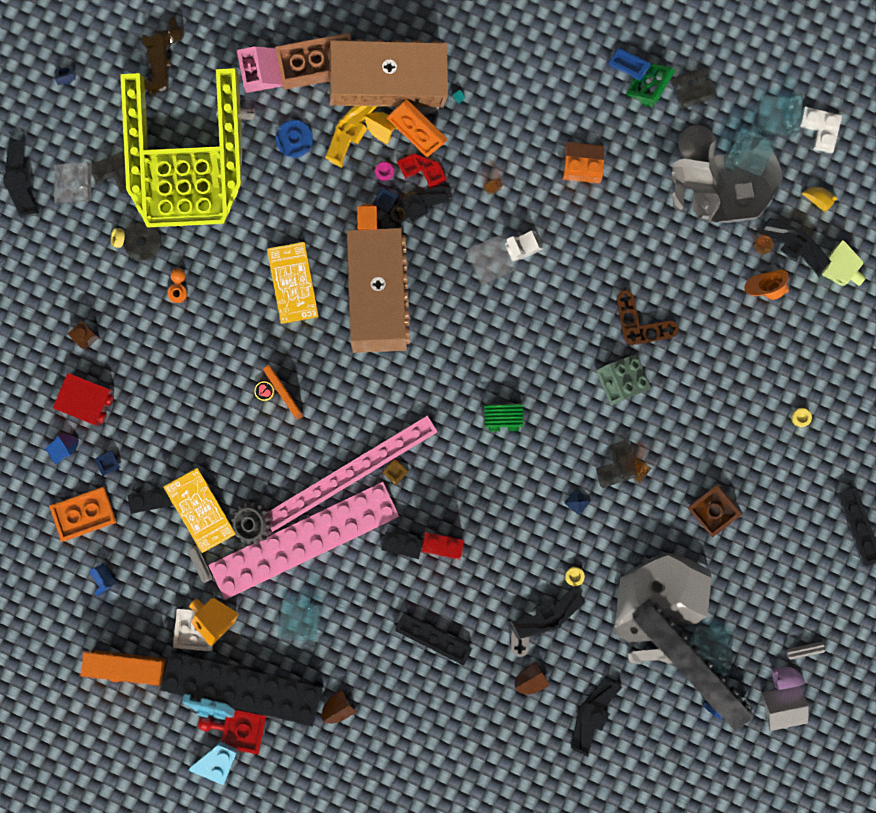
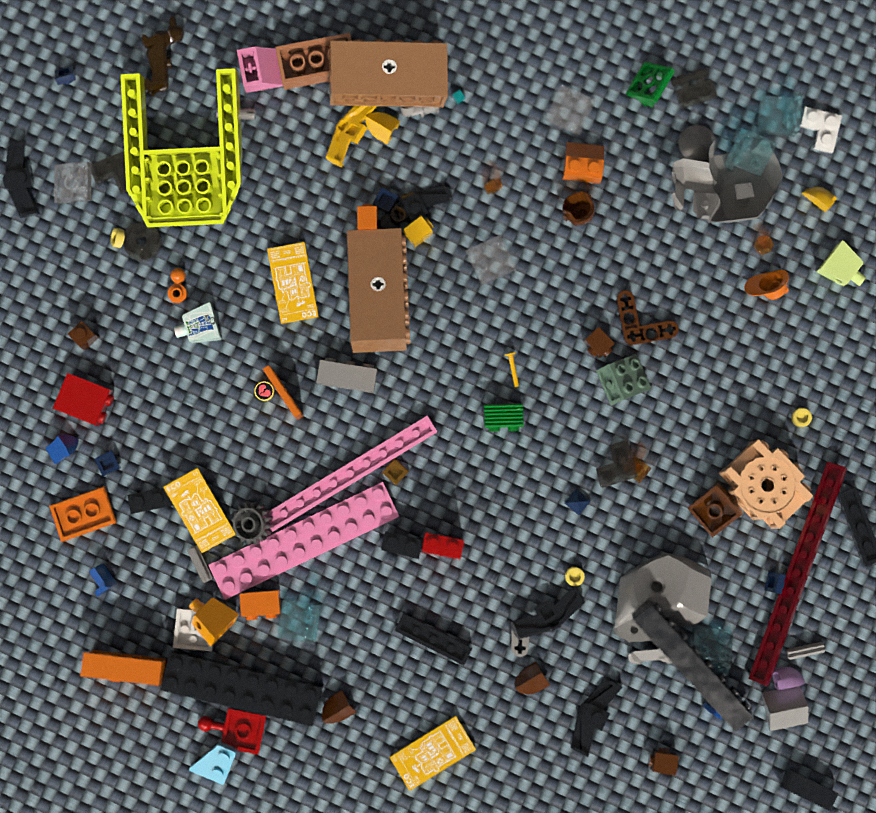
medium azure wing [182,694,235,720] -> none
blue tile [275,120,313,158] -> none
dark pink tile [375,161,394,182] -> none
orange tile [386,99,448,157] -> none
red tile [397,153,447,188] -> none
white brick [505,231,544,261] -> none
blue tile [608,47,651,81] -> none
black plate [758,218,831,278] -> none
none -> torso [174,302,222,343]
none -> orange brick [239,590,282,620]
none -> light grey brick [316,358,378,393]
none -> yellow tile [389,715,476,791]
none -> yellow brick [403,216,433,247]
none -> yellow pin [505,352,519,387]
none -> clear plate [545,85,596,135]
none -> reddish brown cap [562,191,595,226]
none -> reddish brown brick [584,327,615,358]
none -> reddish brown brick [648,747,679,776]
none -> light nougat piece [718,439,813,529]
none -> dark red plate [748,462,847,686]
none -> dark blue plate [764,571,786,594]
none -> black beam [779,768,839,811]

